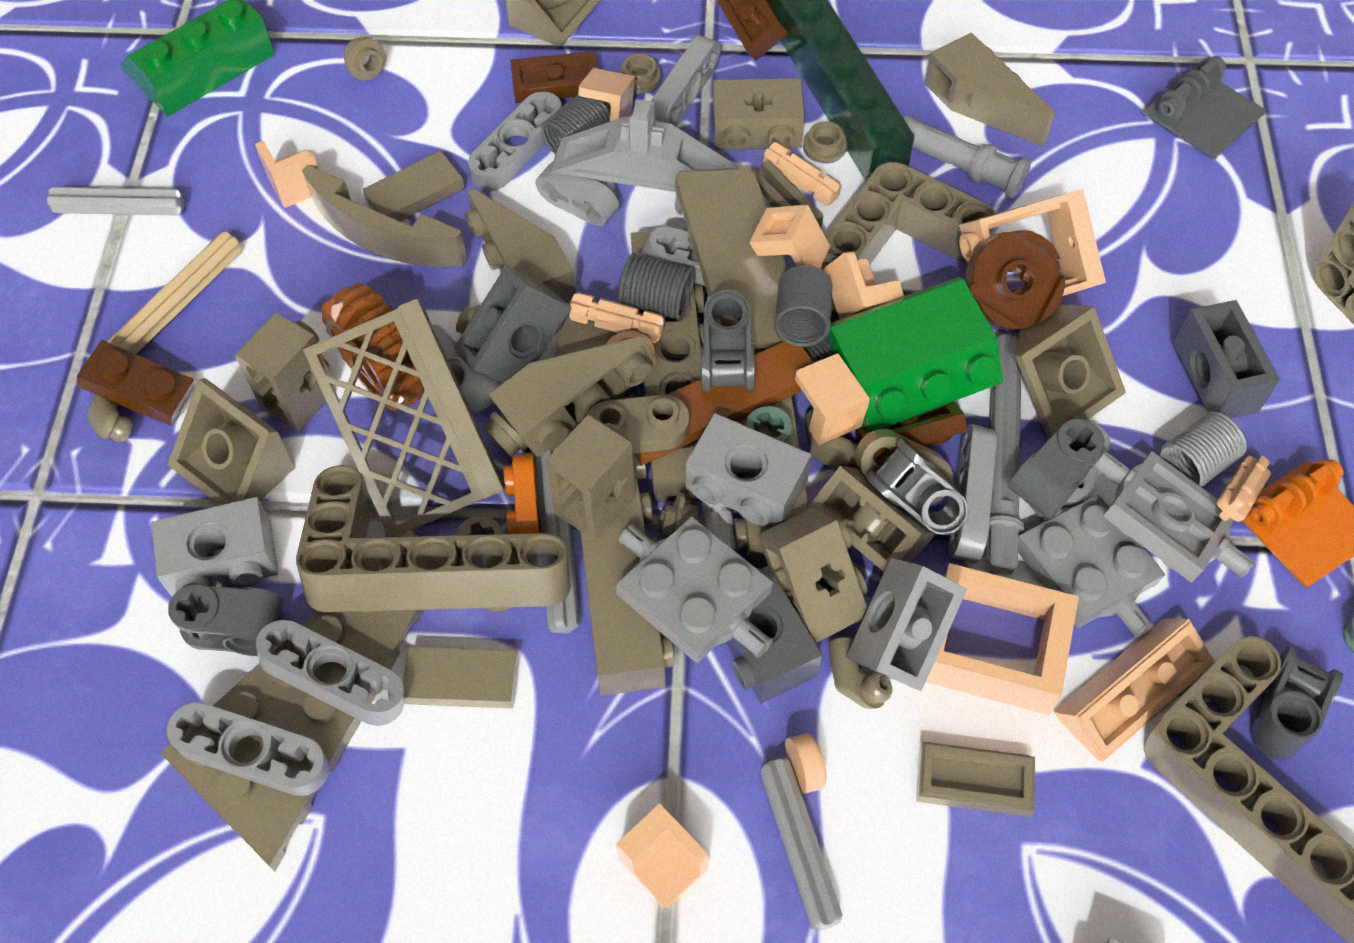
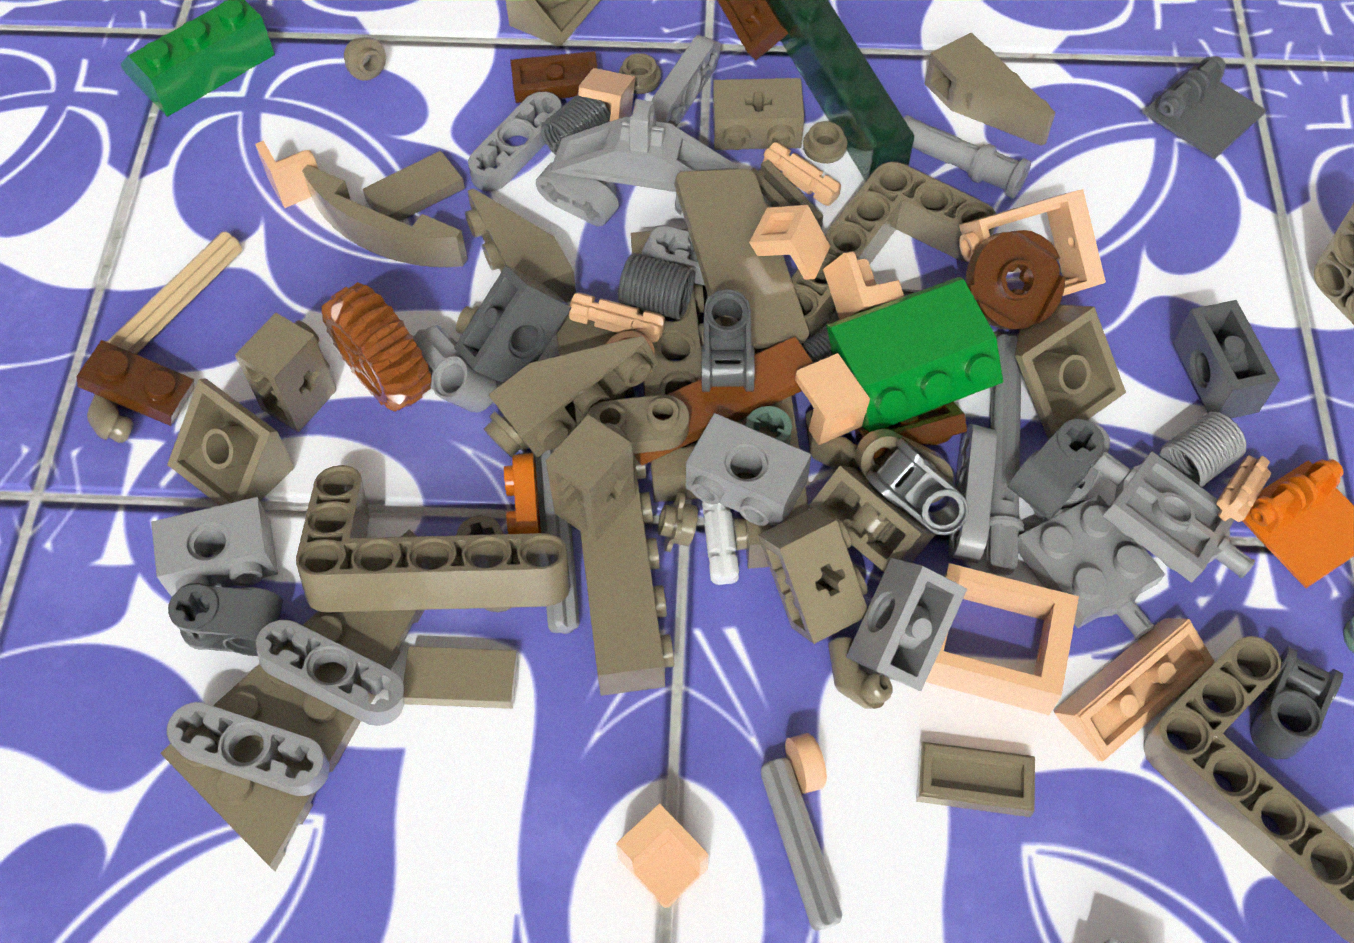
axle [47,186,185,216] -> none
fence [303,298,505,537] -> none
light grey plate [616,517,773,664] -> none
dark grey brick [720,565,822,703] -> none
dark grey piece [774,265,833,347] -> none

